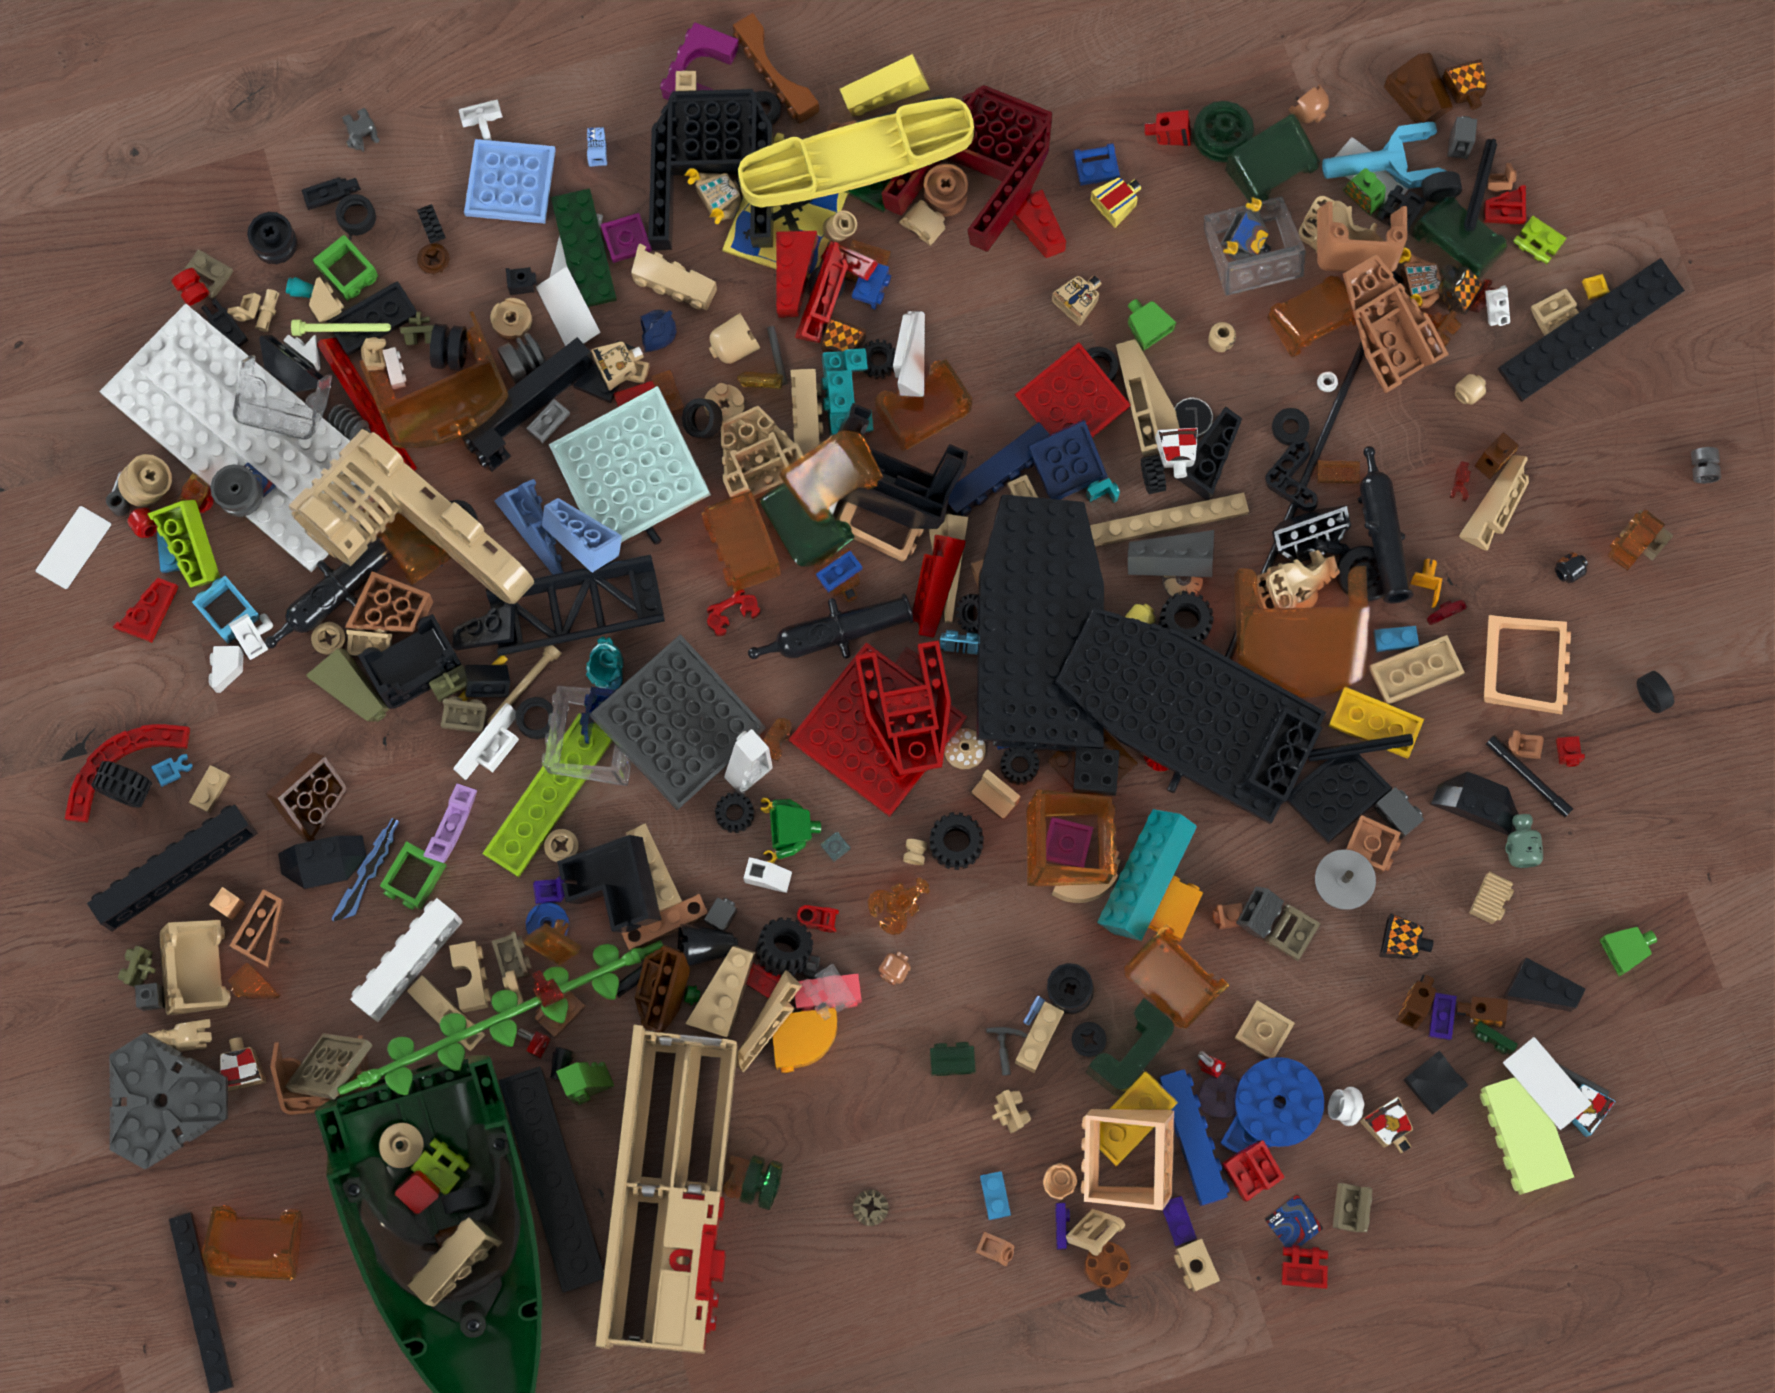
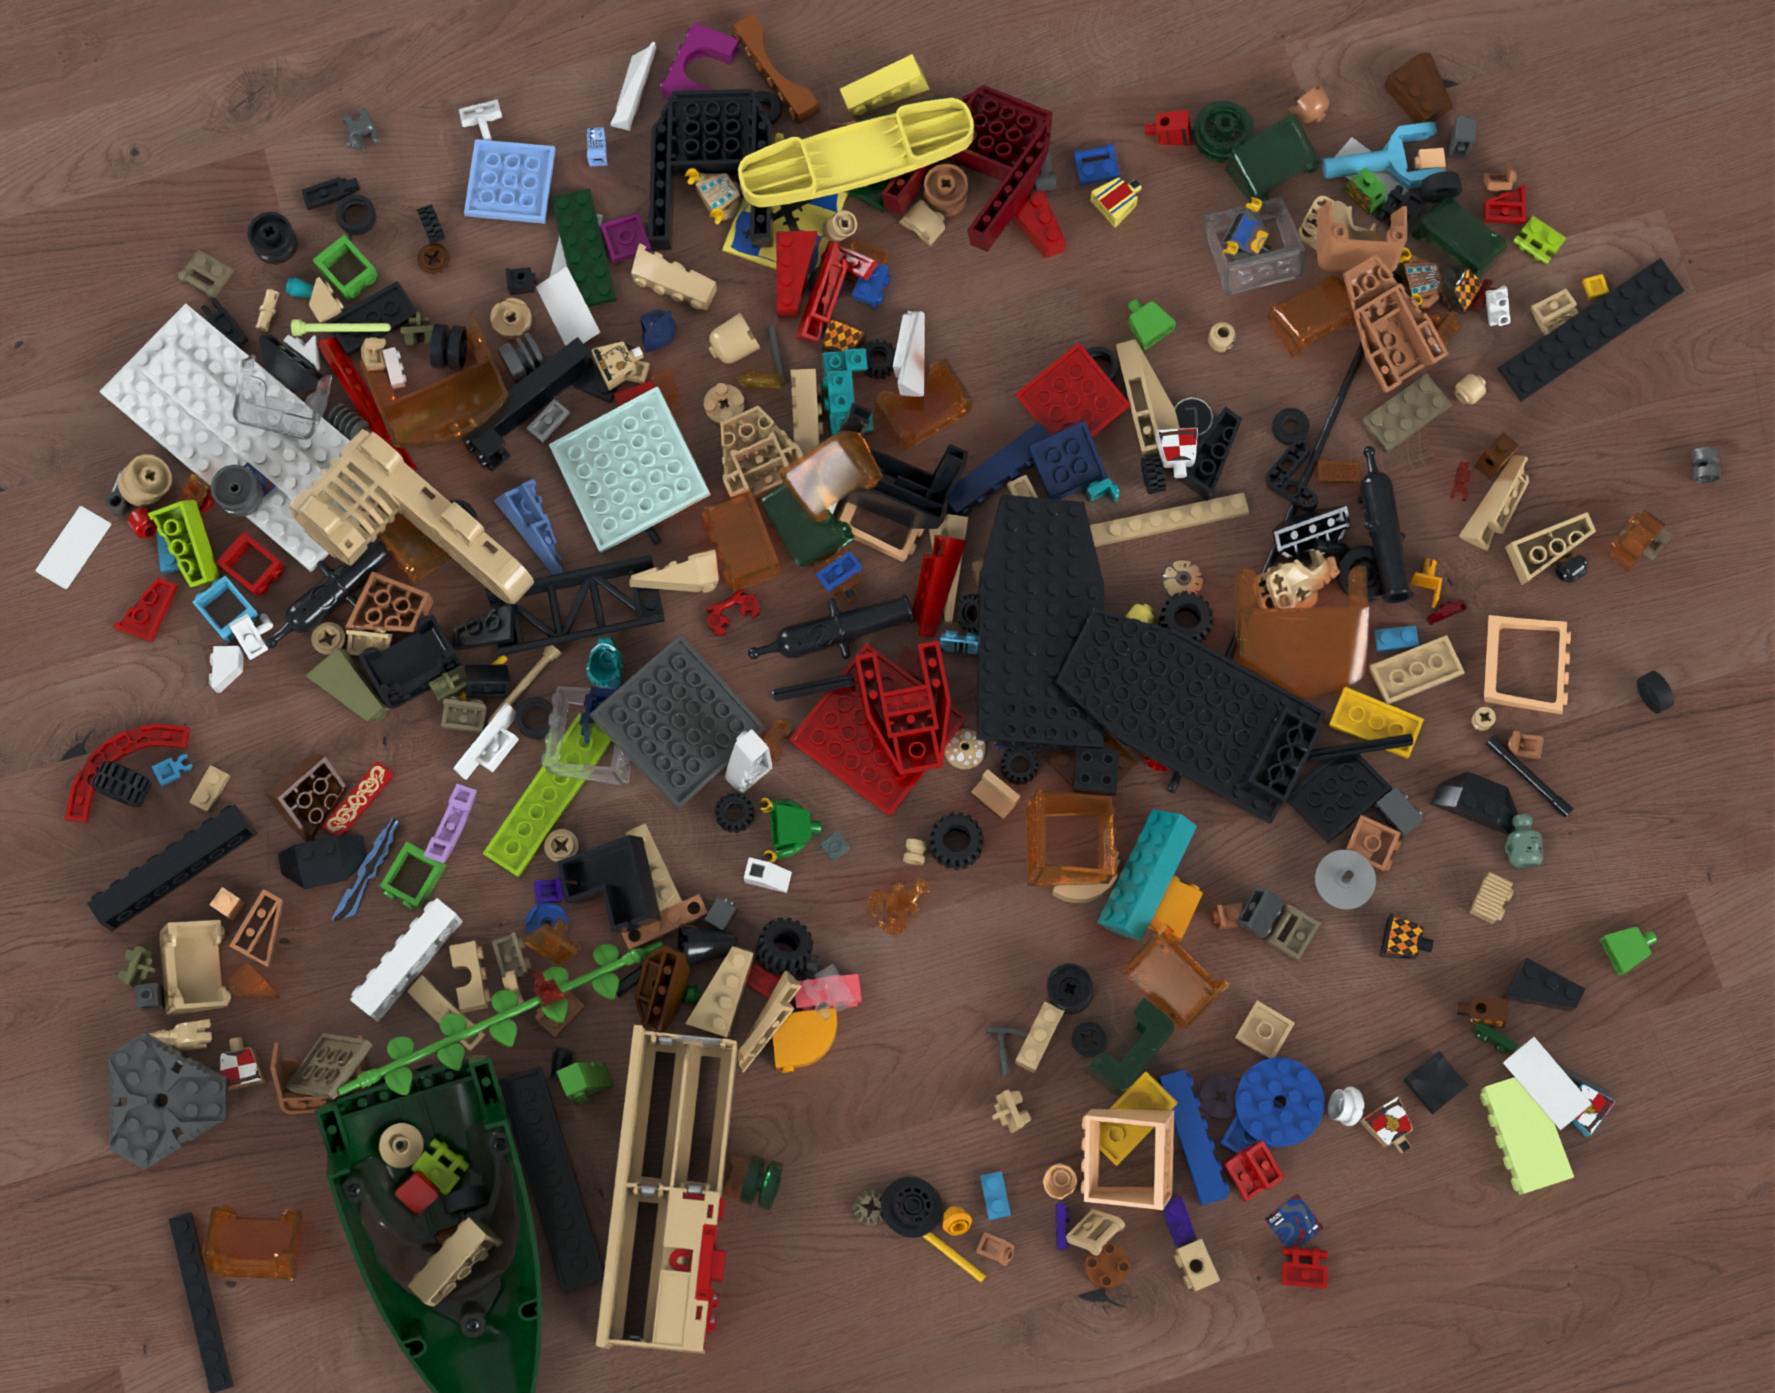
red wheel [171,267,210,306] -> none
tan bracket [227,293,261,322] -> none
red piece [518,1028,551,1059] -> none
light blue wedge [542,498,622,572] -> none
tan plate [676,71,697,91] -> none
black tyre [682,398,723,438] -> none
red piece [797,905,839,933] -> none
nougat head [878,952,911,986] -> none
clear green brick [930,1042,976,1077] -> none
medium blue pin [1023,996,1046,1025] -> none
magenta plate [1041,817,1093,870] -> none
tan torso [1052,276,1101,327] -> none
dark grey wedge [1128,530,1214,577] -> none
red piece [1197,1051,1226,1078] -> none
white plate [1317,372,1338,392] -> none
dark tan bracket [1333,1183,1372,1232] -> none
reddish brown torso [1396,975,1437,1030] -> none
dark purple plate [1428,993,1457,1040] -> none
reddish brown torso [1442,59,1487,110] -> none
black axle [1463,138,1497,232] -> none
red bracket [1556,736,1585,767] -> none
none -> red window [215,531,285,599]
none -> tile [322,761,394,836]
none -> white wedge [610,42,656,131]
none -> tan wedge [629,550,719,593]
none -> black axle [772,674,855,702]
none -> black wheel [881,1177,942,1238]
none -> yellow bar [916,1221,986,1283]
none -> light orange cone [943,1206,972,1235]
none -> dark grey piece [1034,152,1056,192]
none -> dark tan plate [1361,374,1452,453]
none -> light nougat brick [1413,148,1446,171]
none -> tan wheel [1471,707,1496,731]
none -> tan wedge [1505,512,1596,585]

